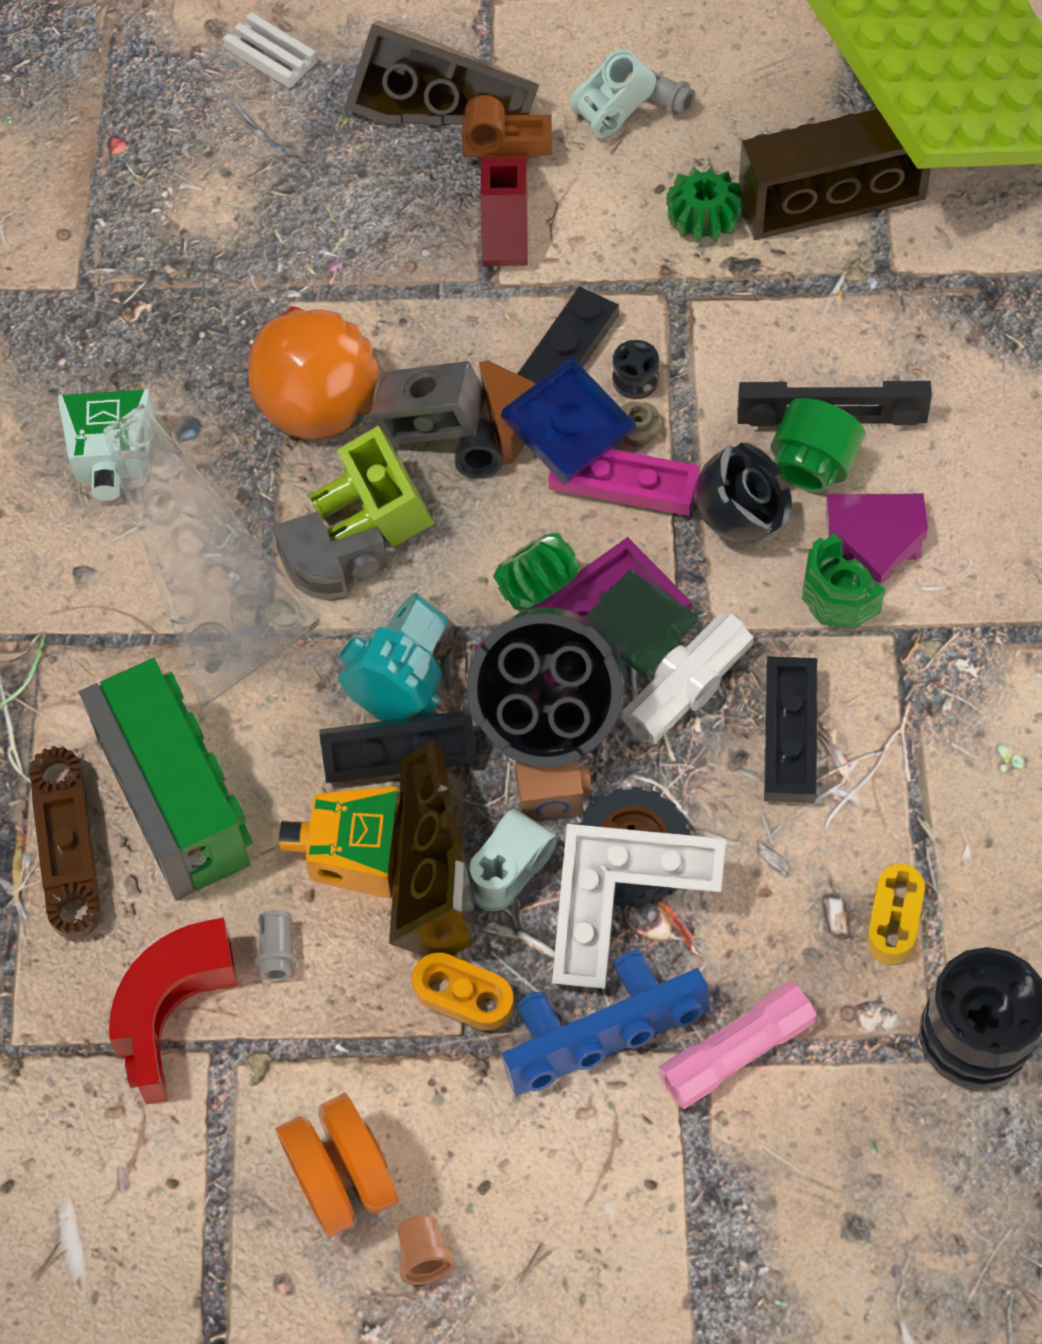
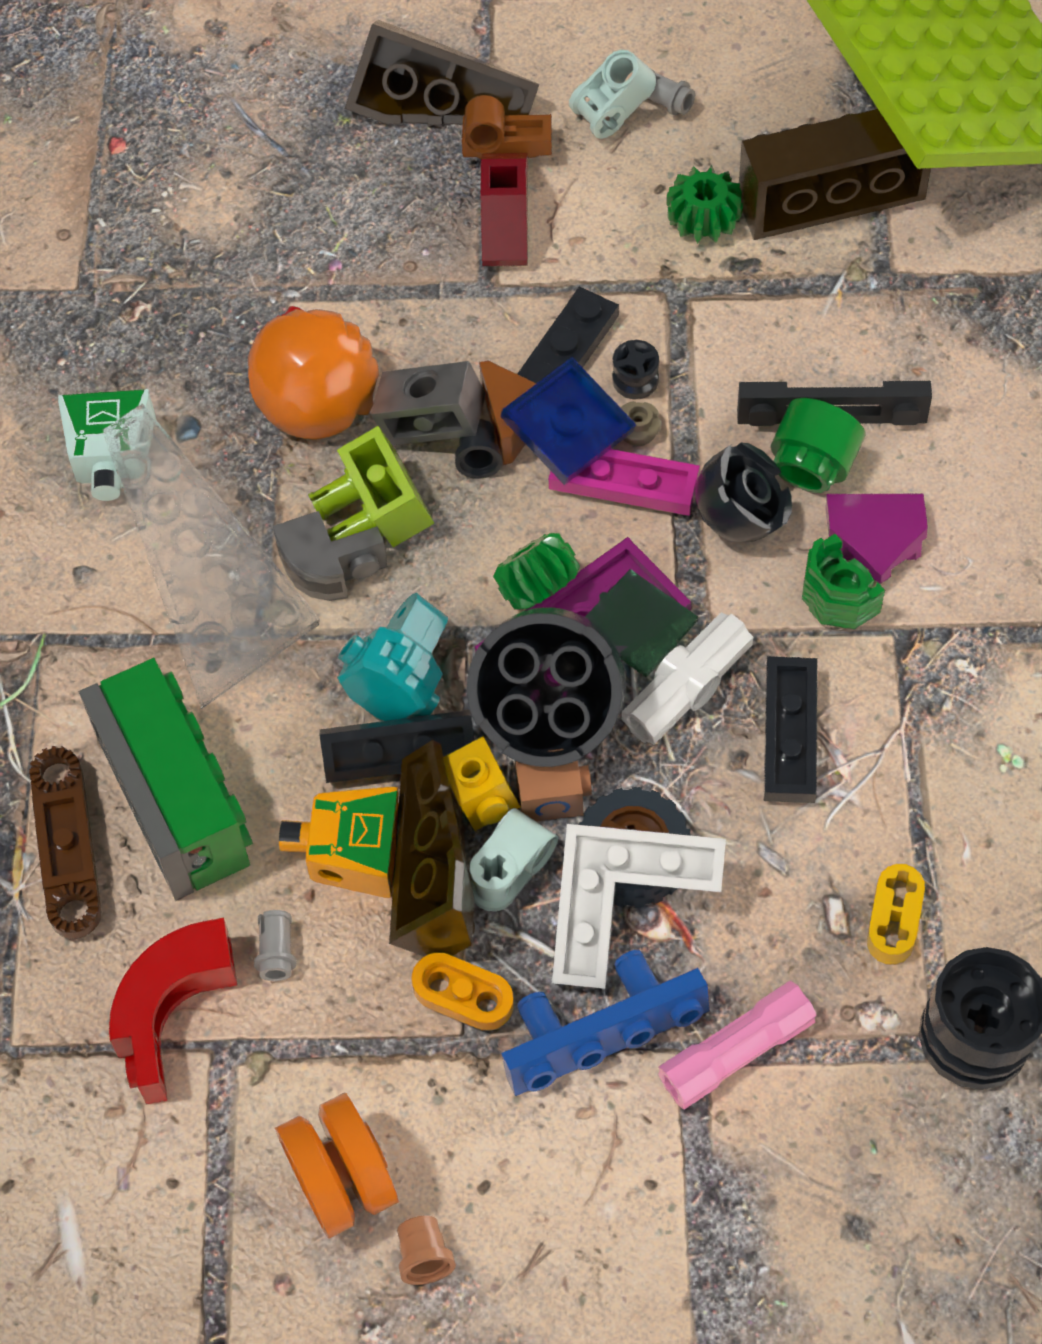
white tile [223,12,318,89] -> none
none -> yellow brick [444,736,520,831]

